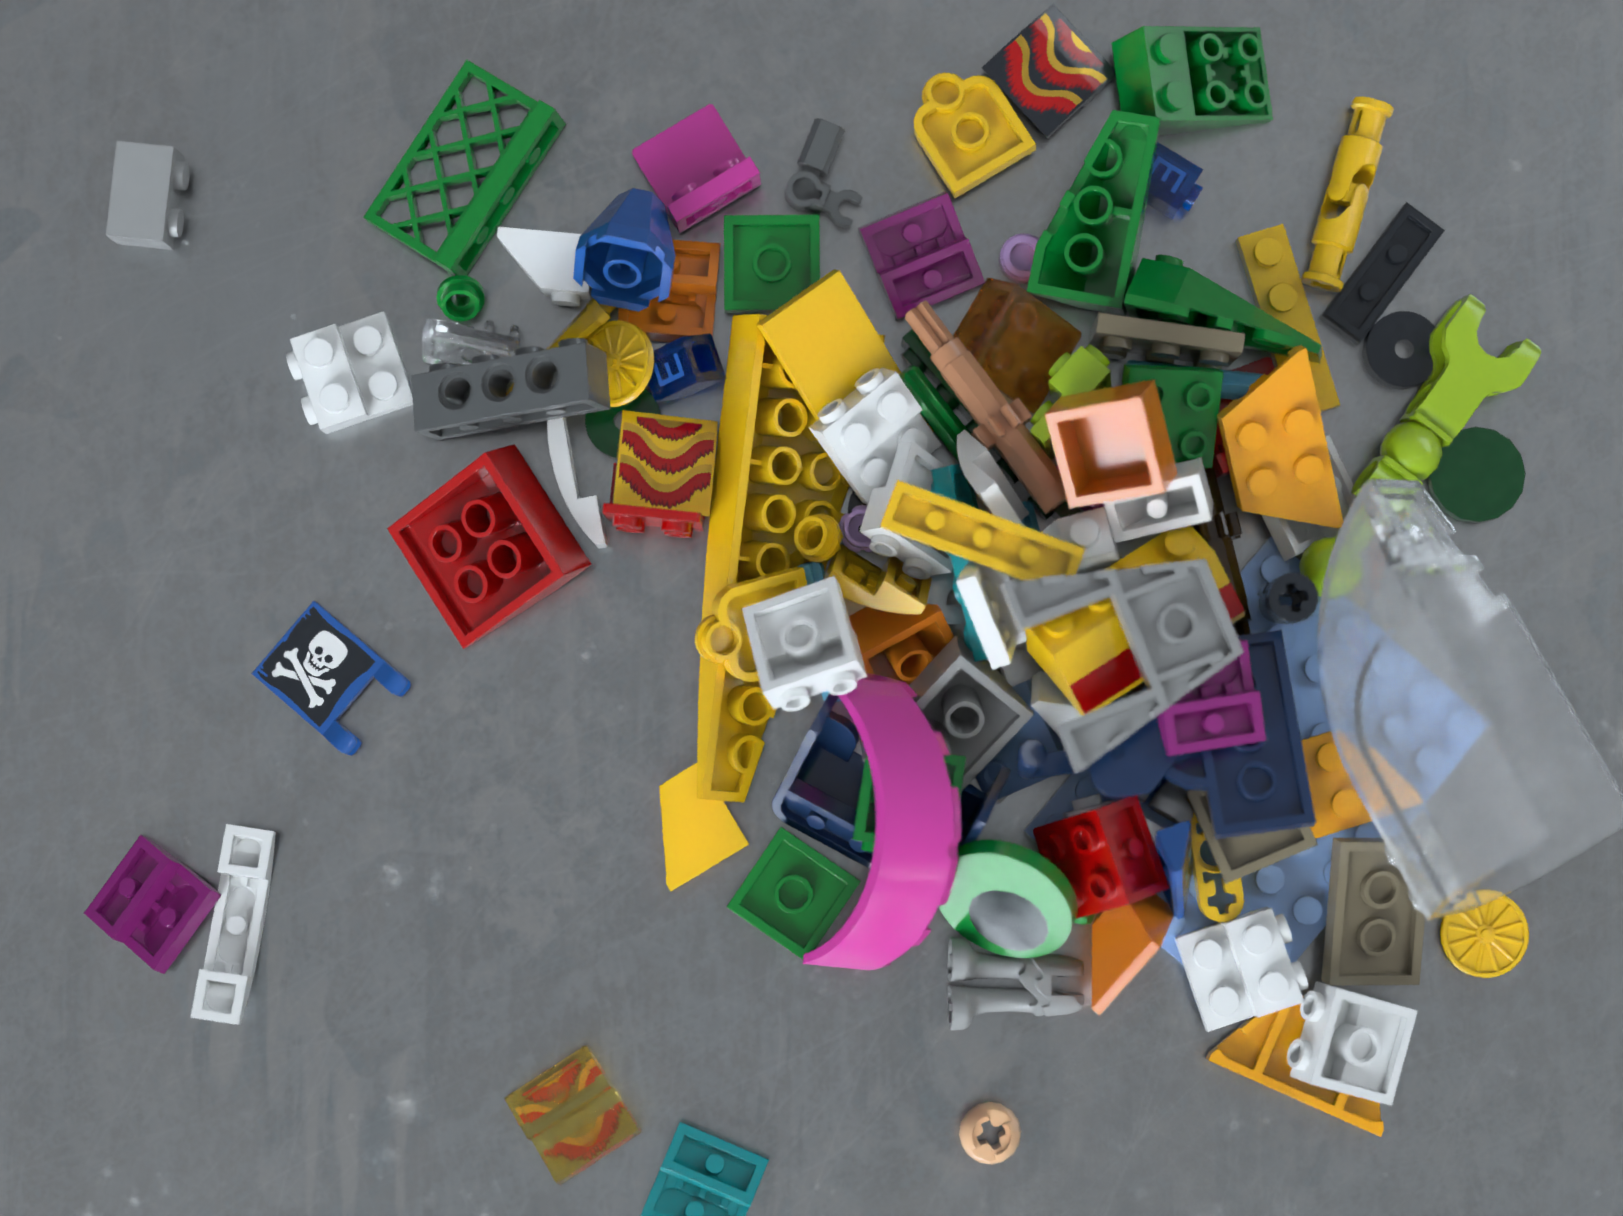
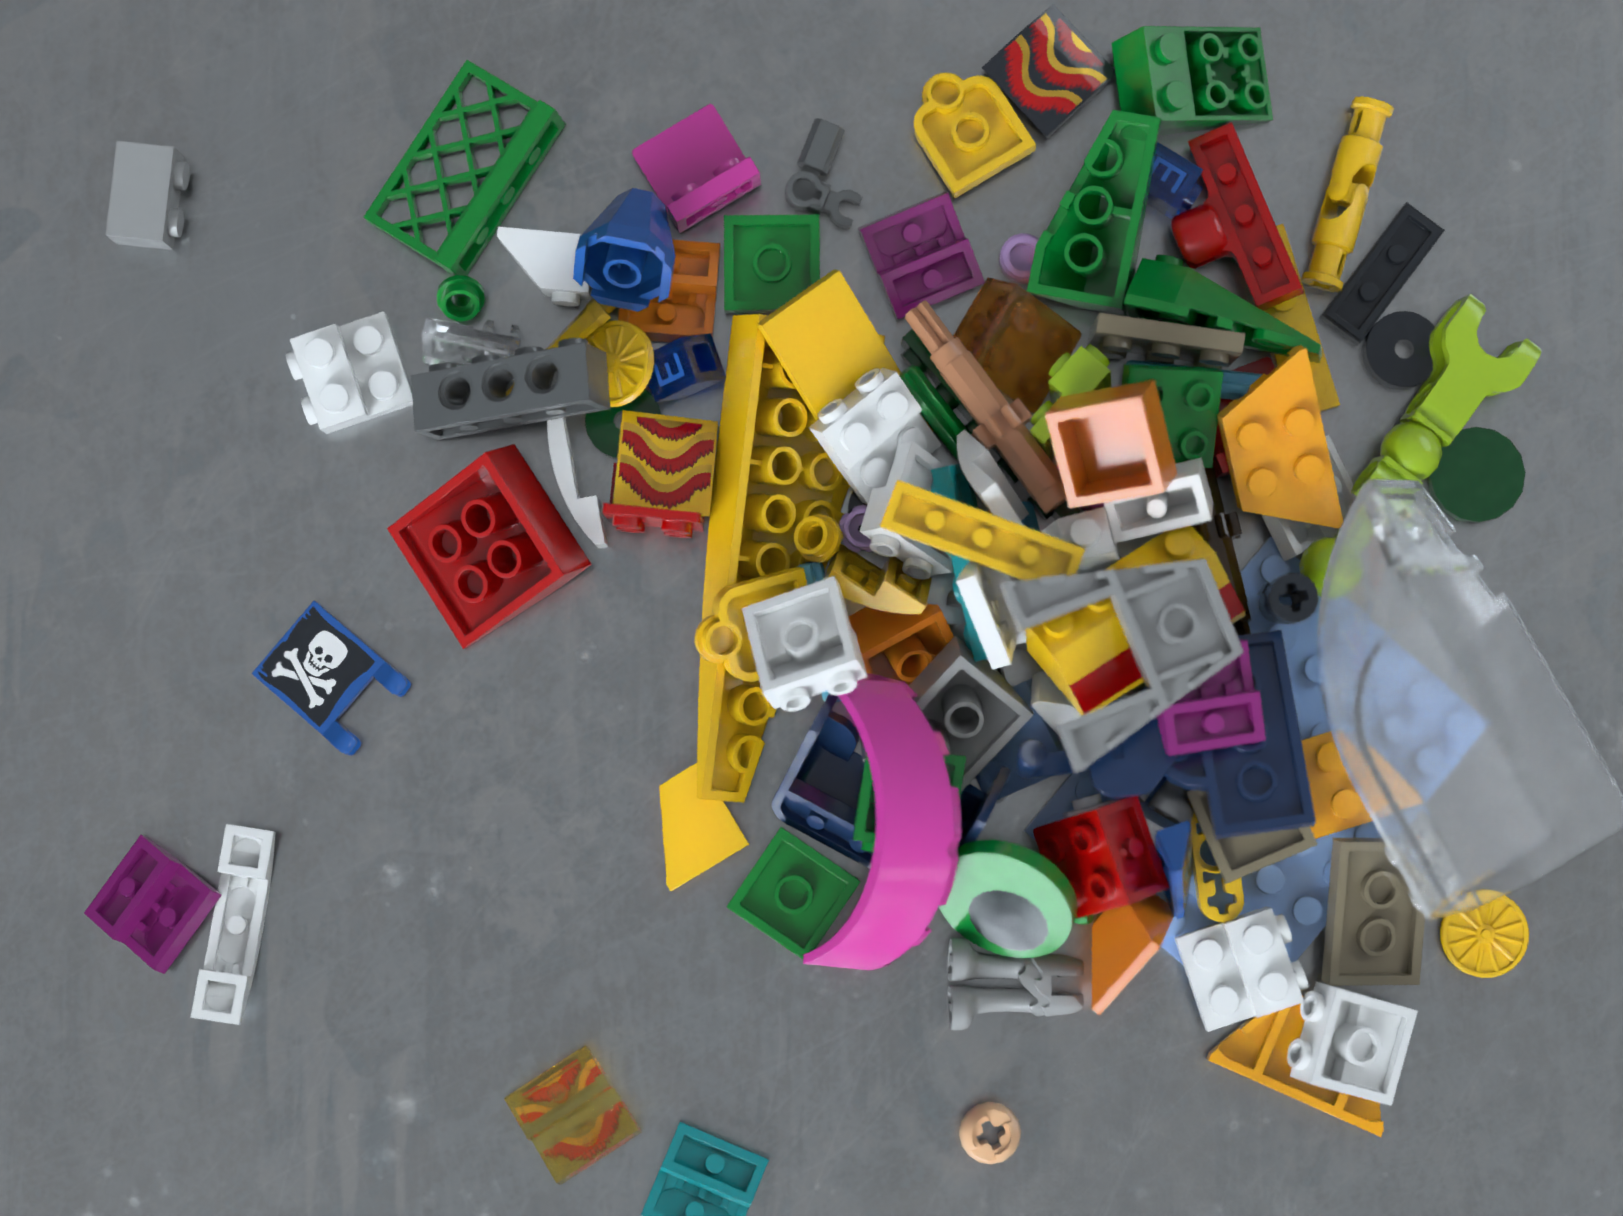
none -> red plate [1171,122,1304,311]

